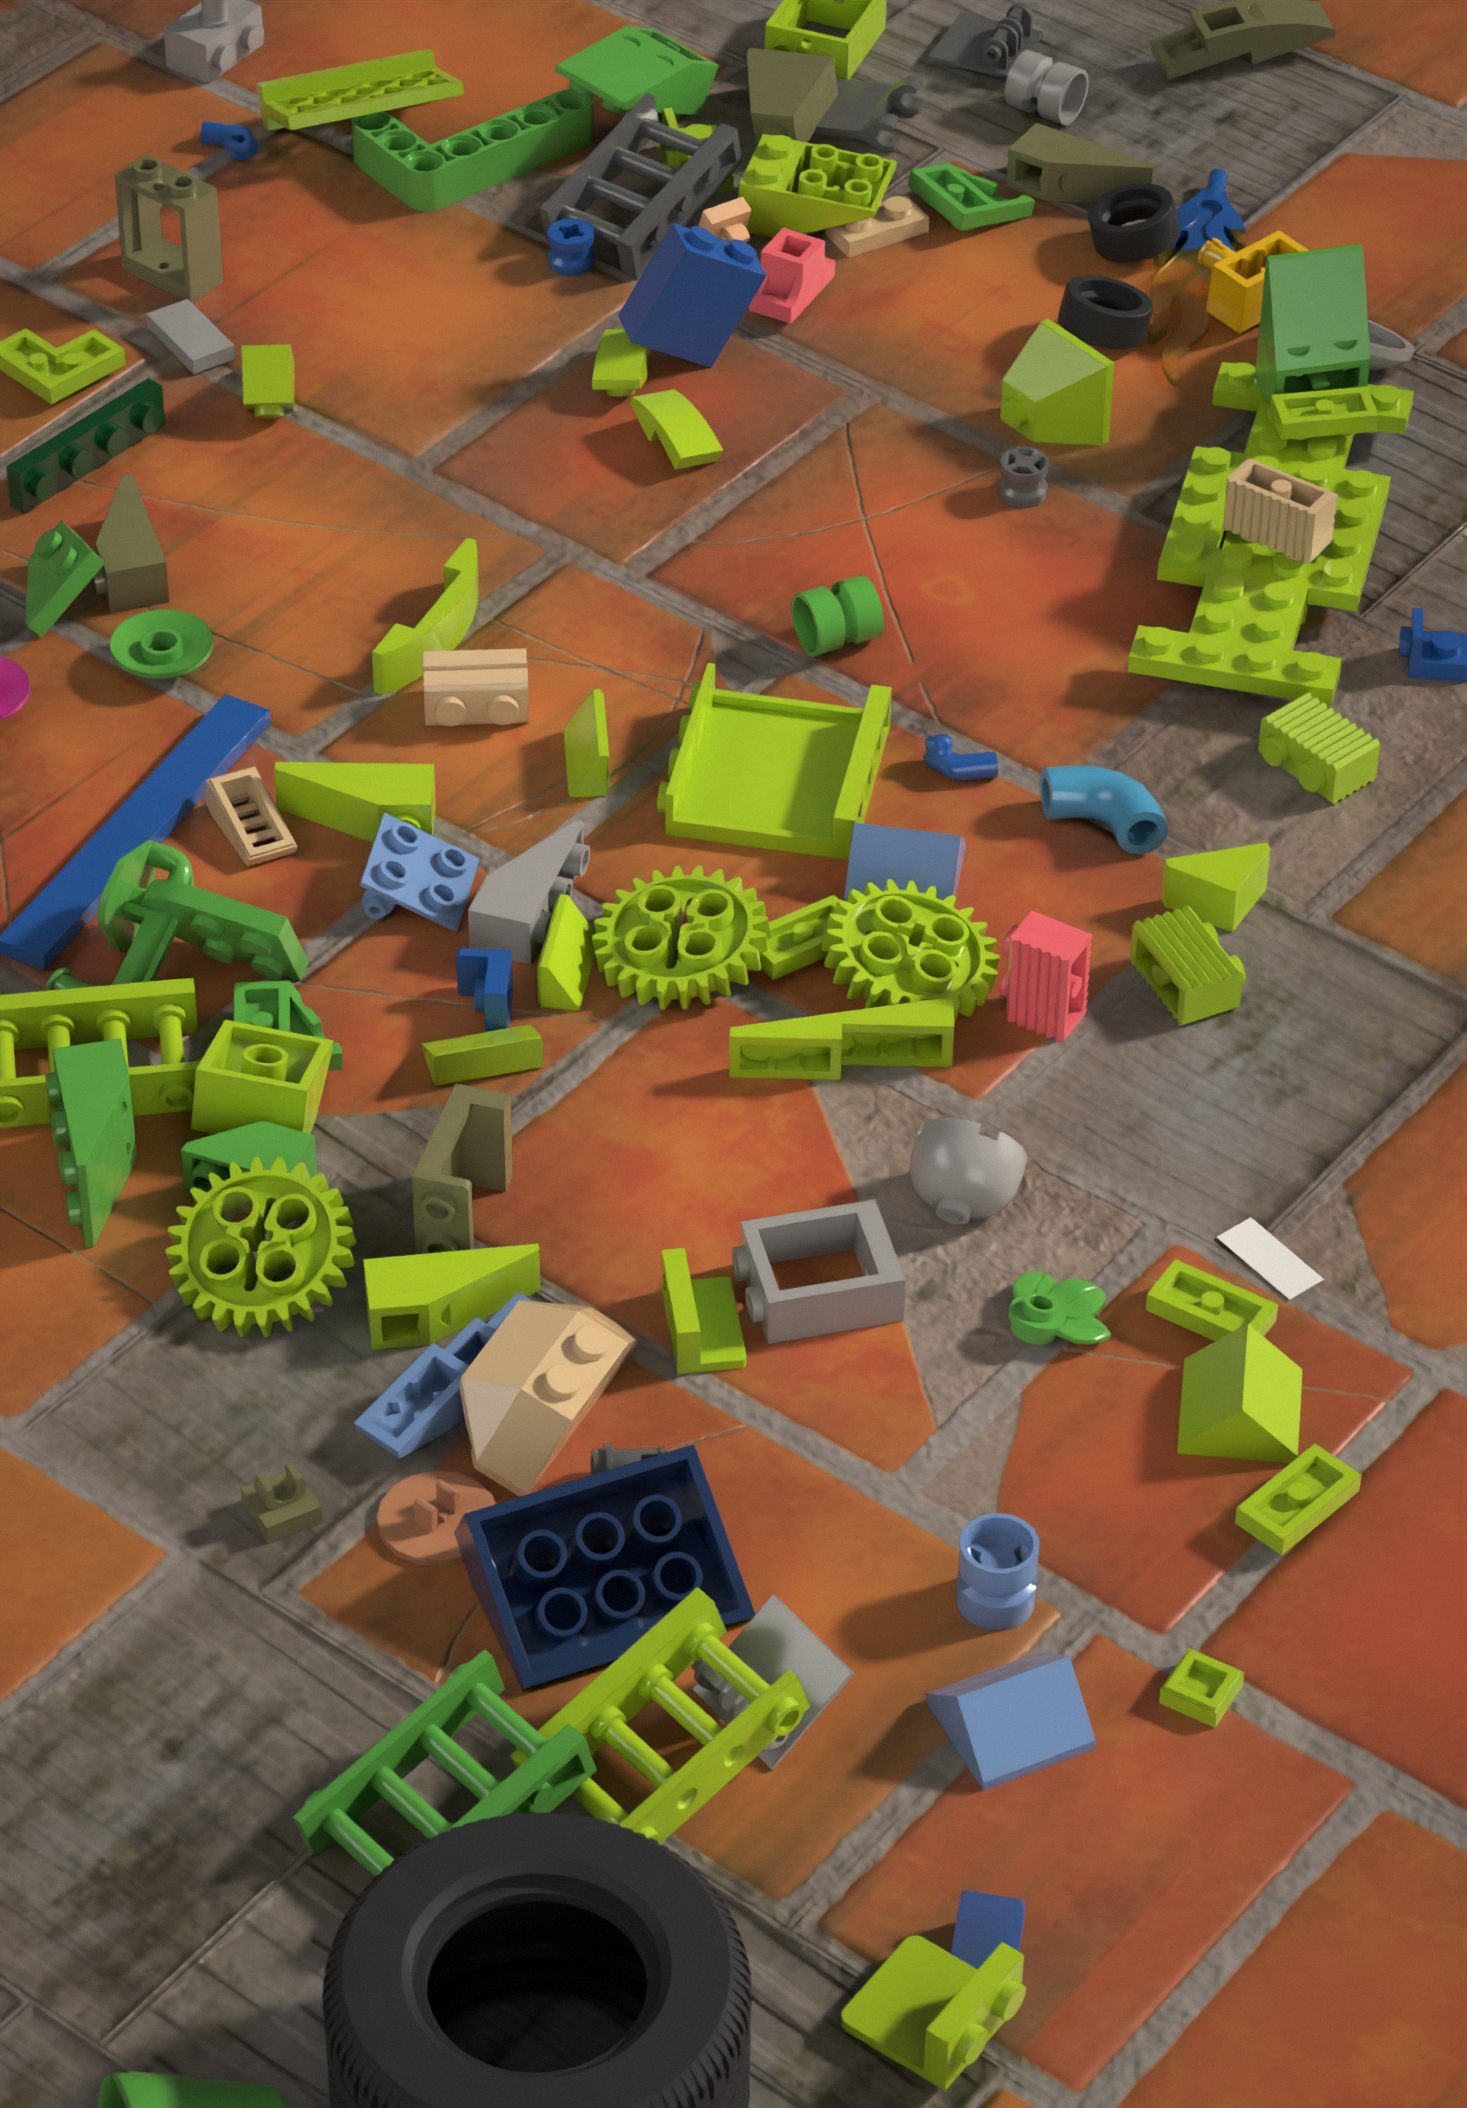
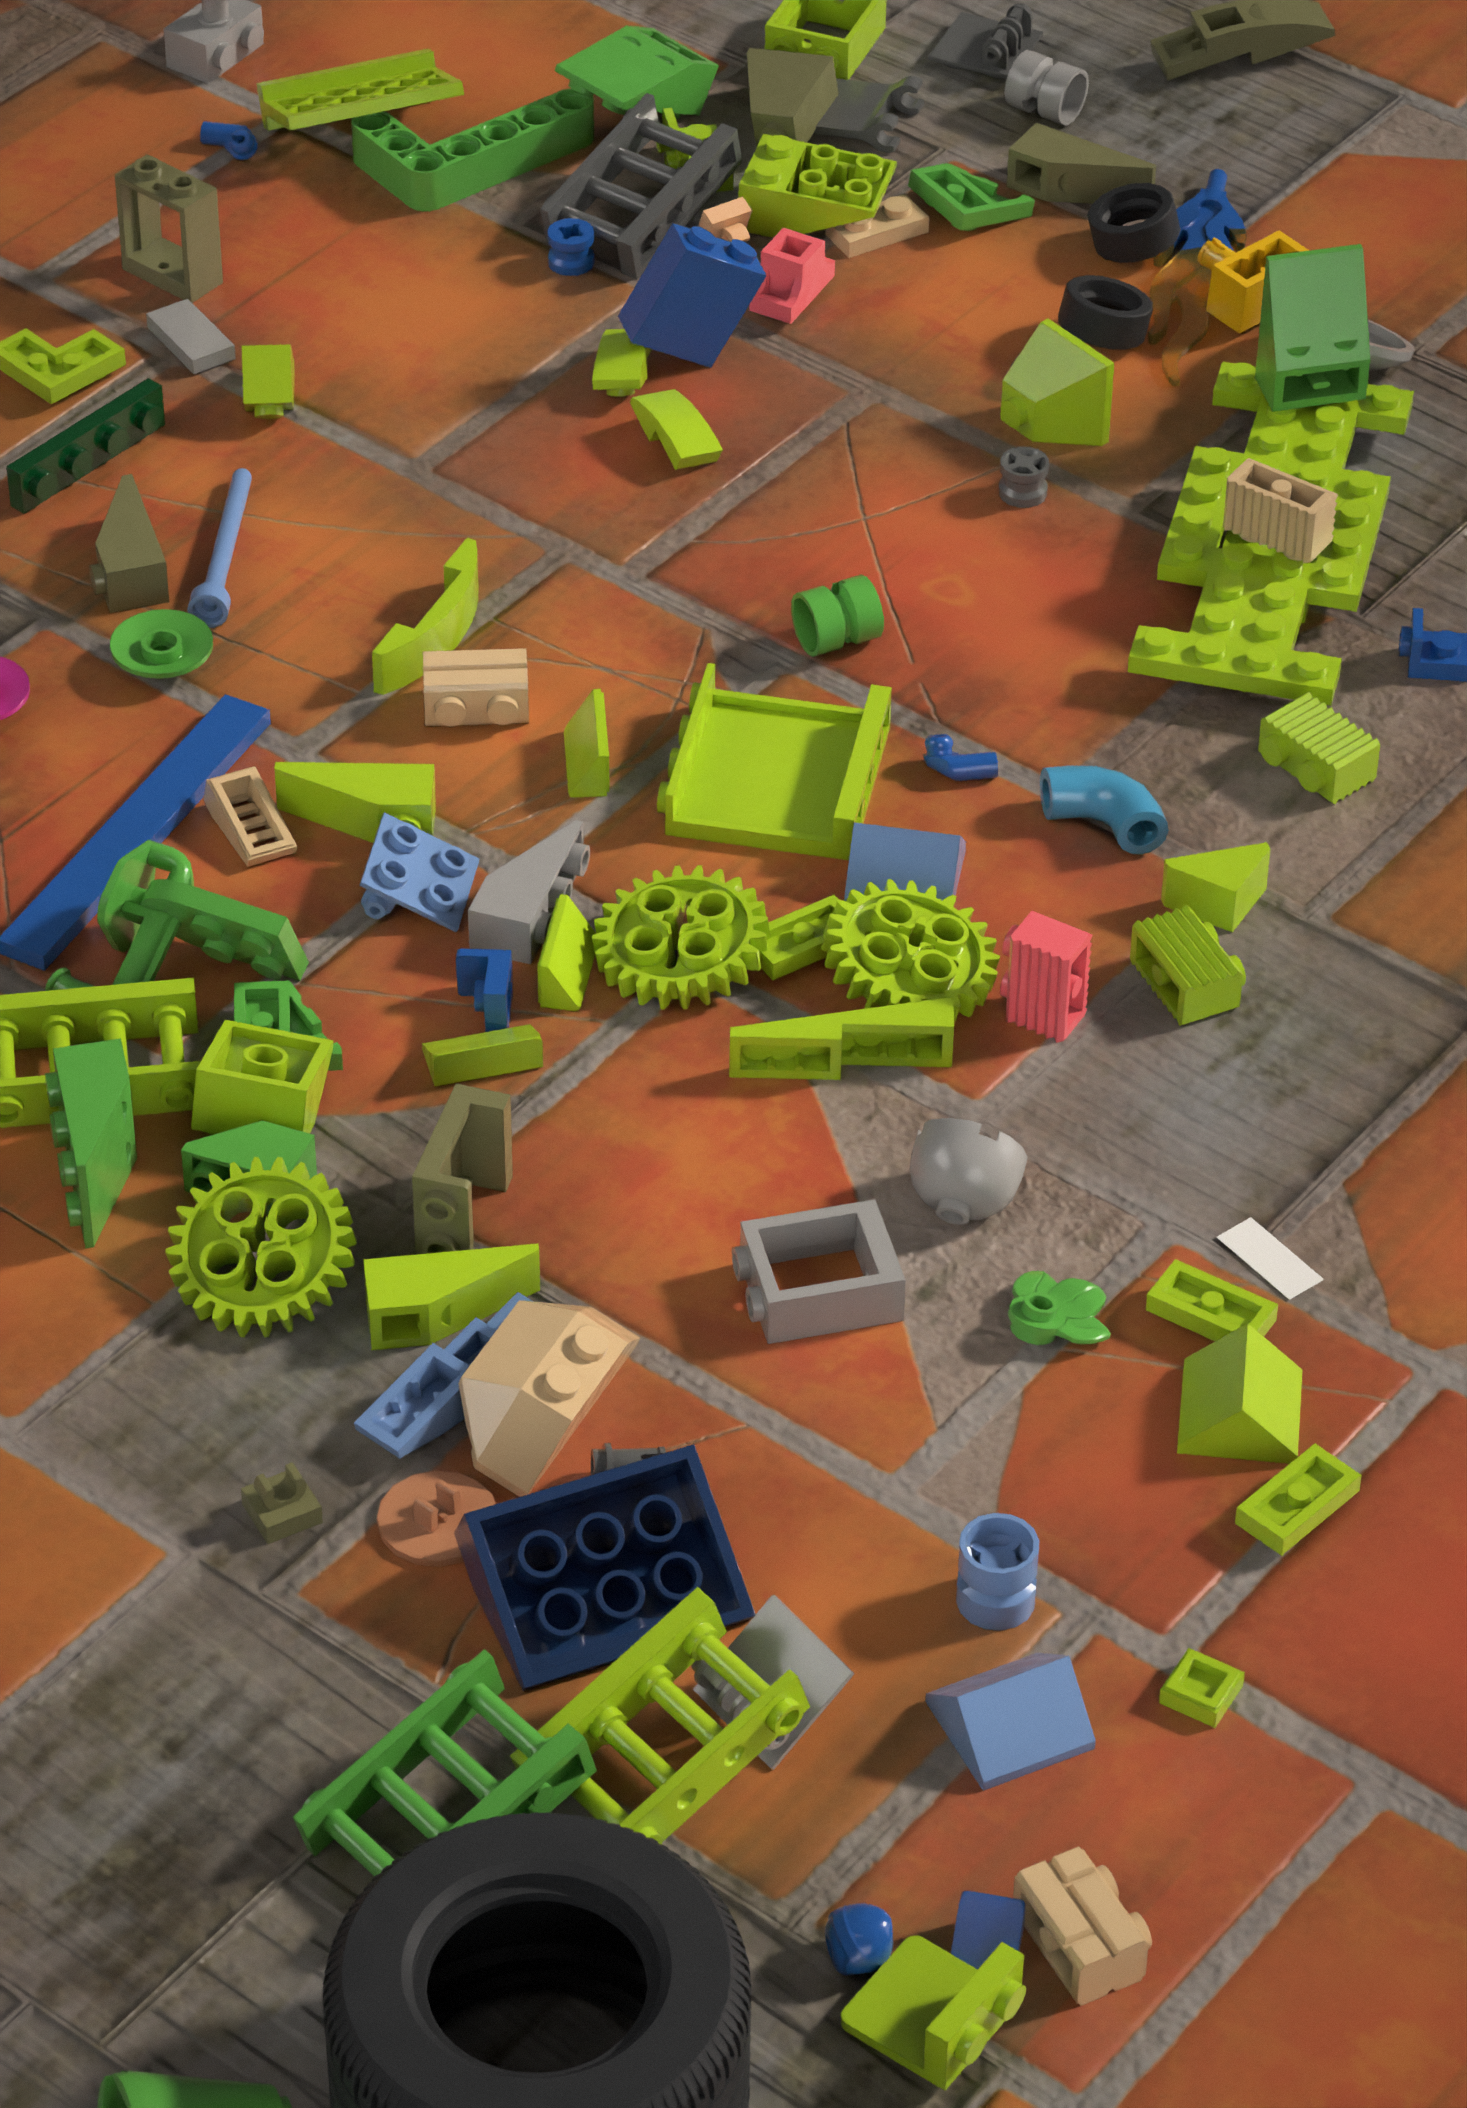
bright green wing [25,521,105,637] -> none
lime panel [662,1248,747,1375] -> none
lime plate [1270,386,1379,440] -> none
none -> medium blue piece [188,468,252,628]
none -> blue piece [824,1903,893,1976]
none -> tan brick [1013,1846,1152,2006]

